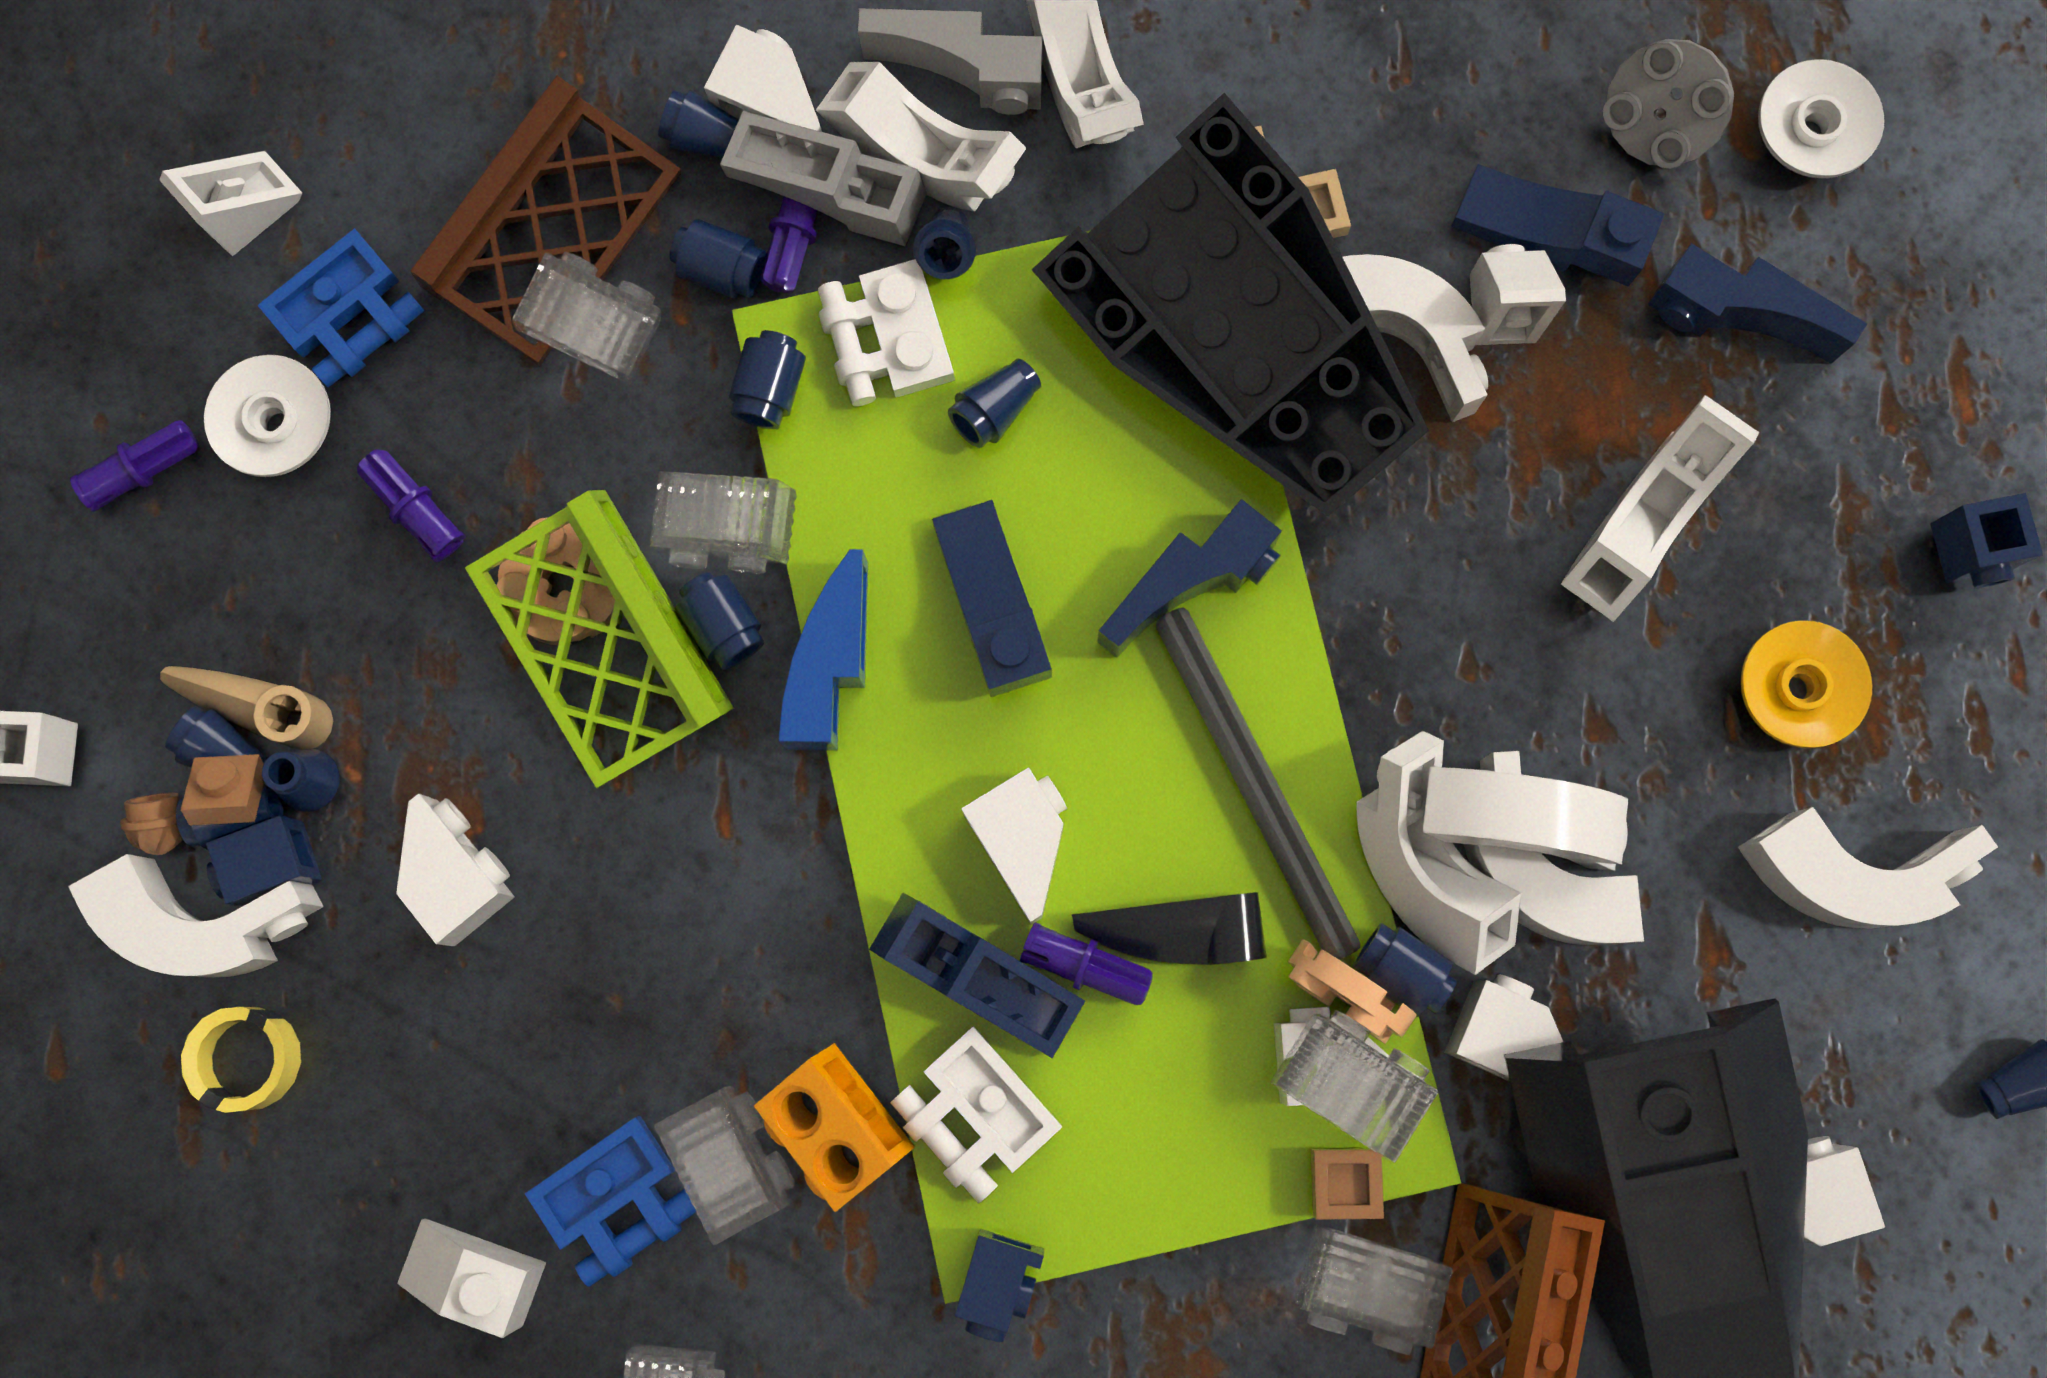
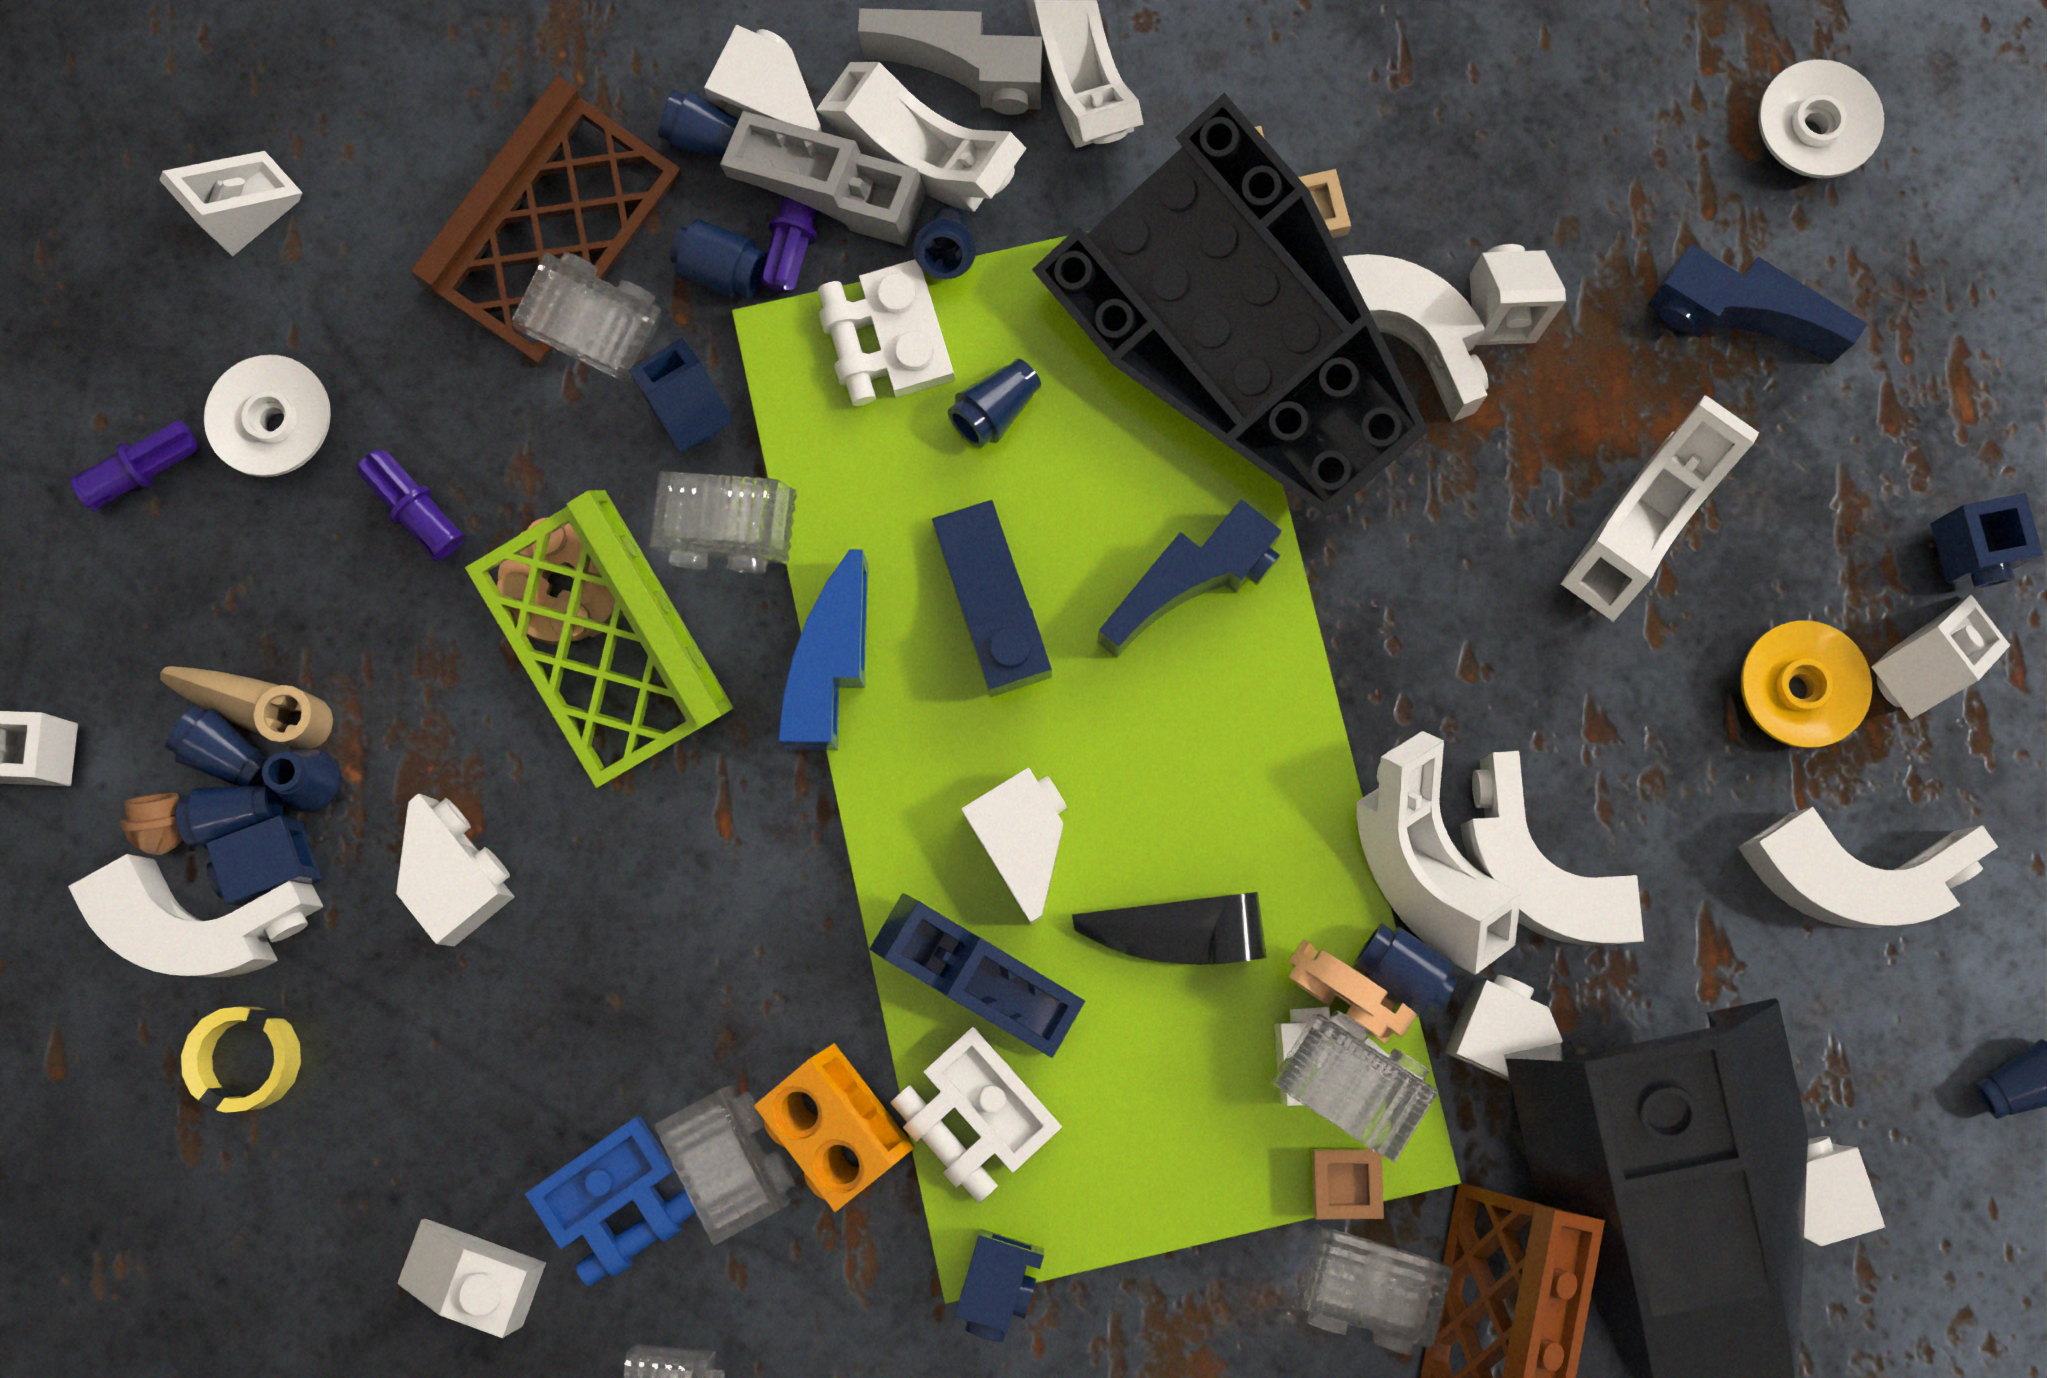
medium nougat plate [181,754,264,825] -> none
blue plate [257,228,425,388] -> none
dark blue brick [675,572,764,670] -> none
dark blue brick [729,330,806,429] -> none
dark purple axle [1020,922,1153,1005] -> none
dark grey axle [1156,607,1360,960] -> none
white arch [1422,767,1628,871] -> none
dark blue slope [1451,164,1665,287] -> none
light grey plate [1603,39,1734,169] -> none
none -> dark blue brick [628,338,734,453]
none -> white slope [1872,594,2010,720]

